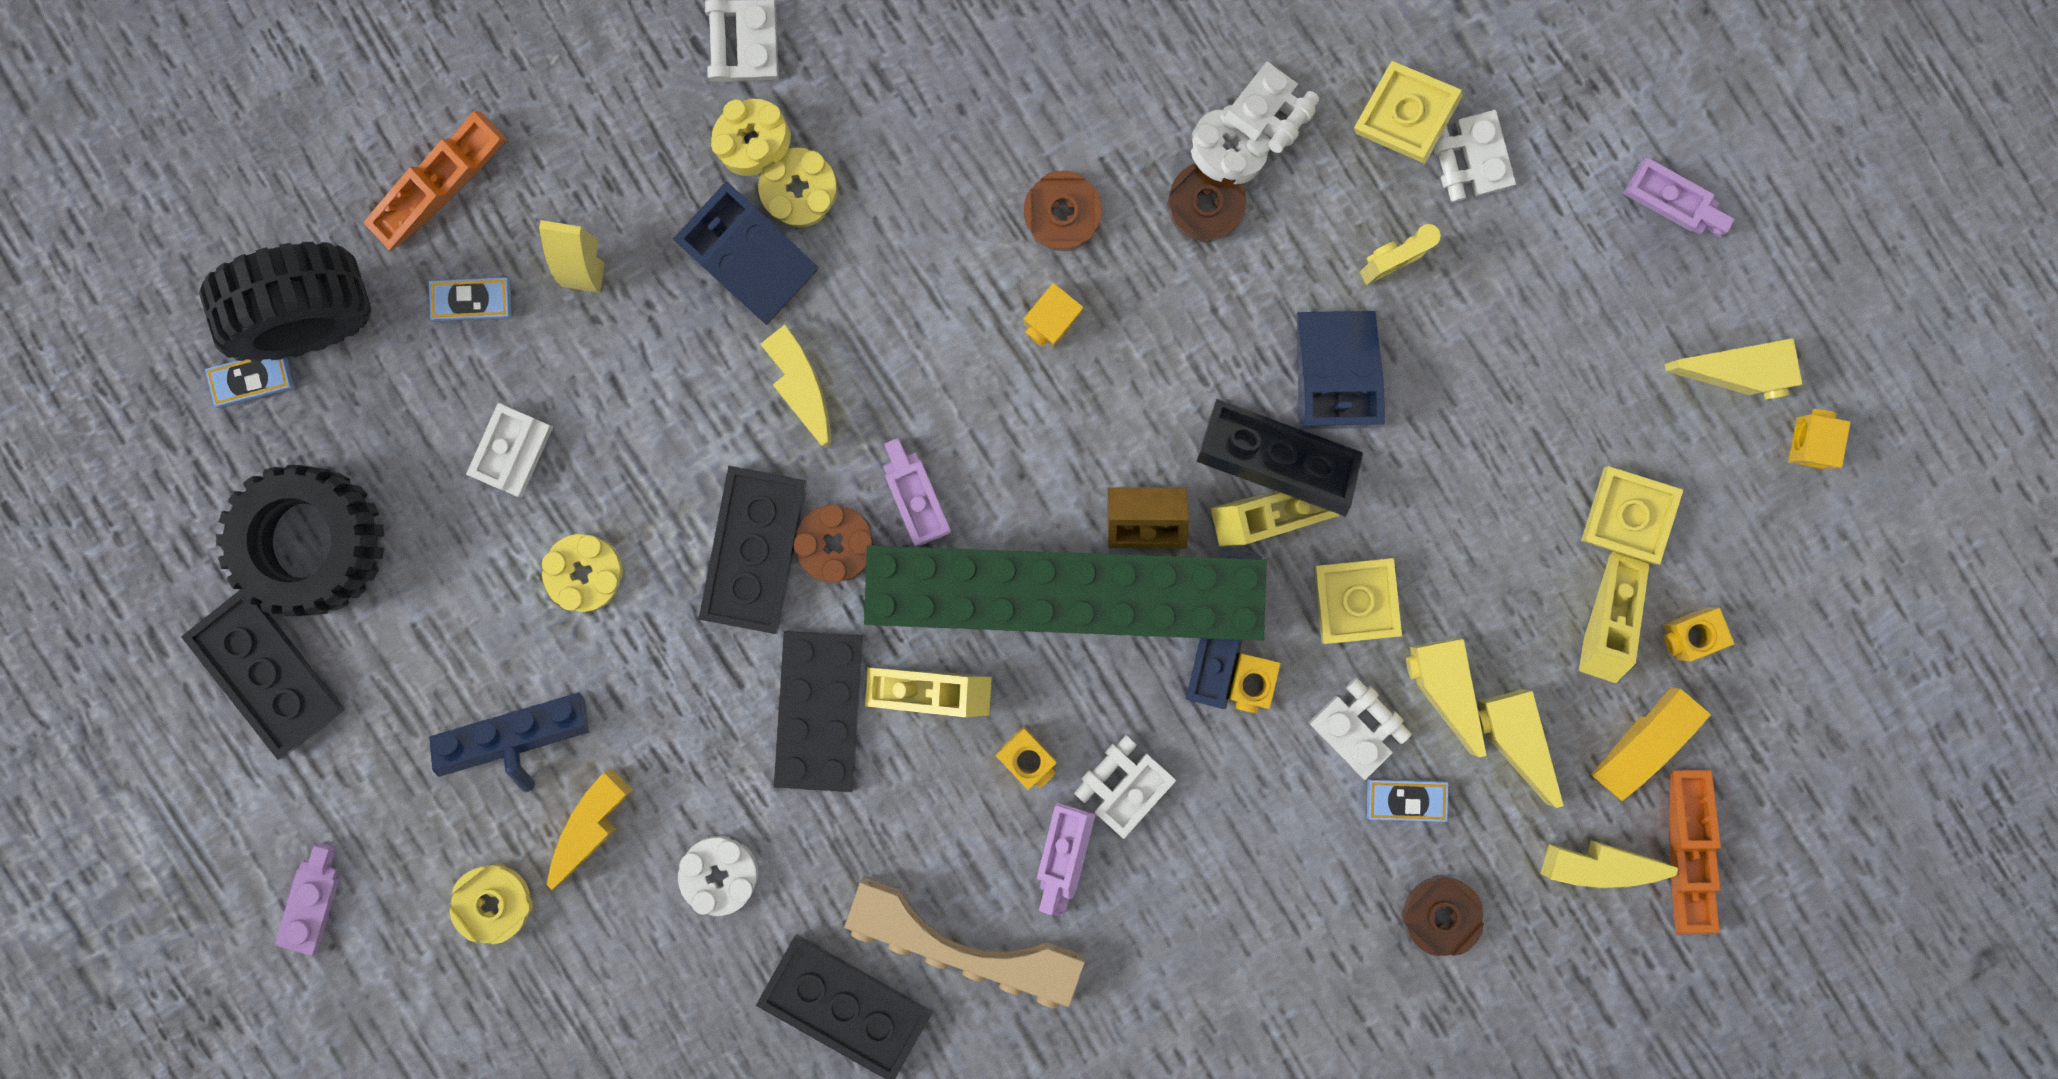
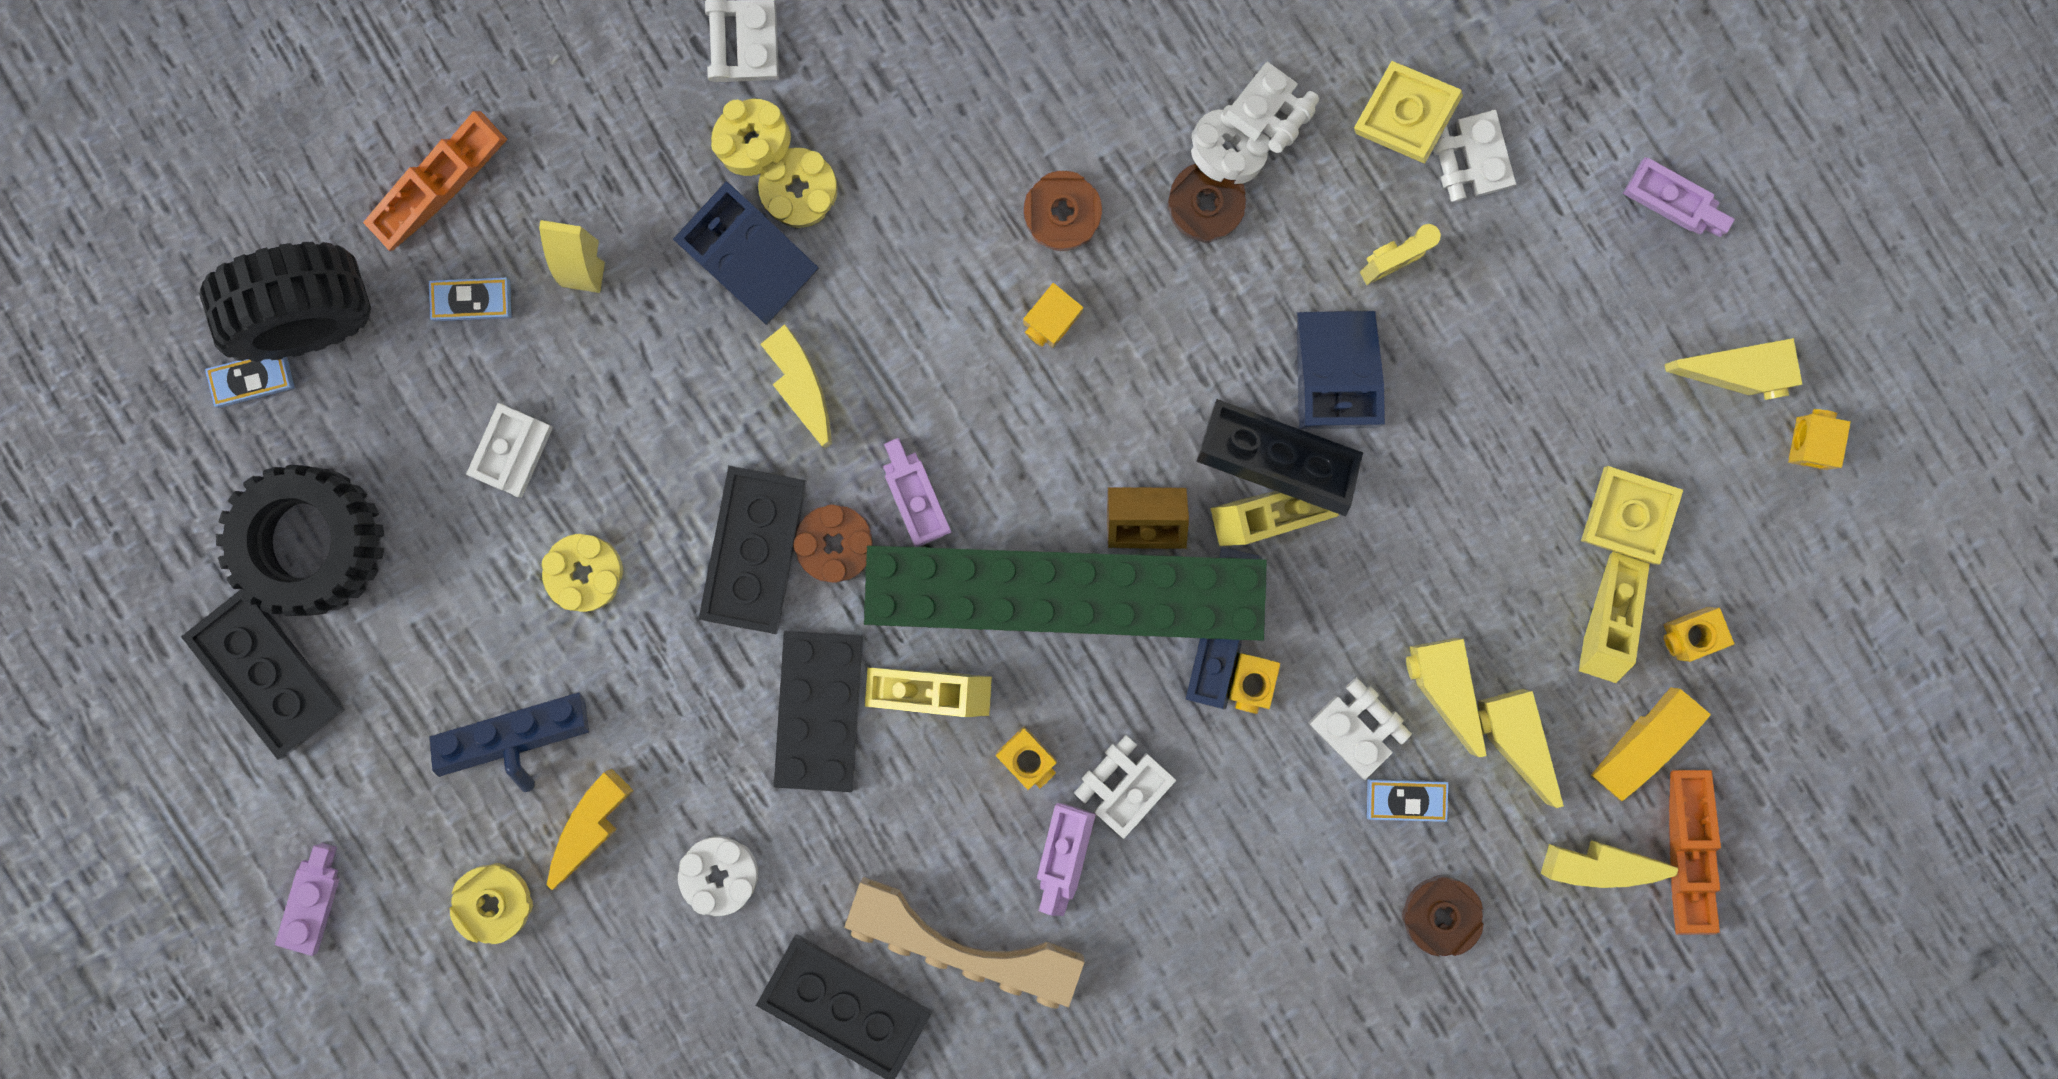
light yellow plate [1314,558,1402,644] -> none

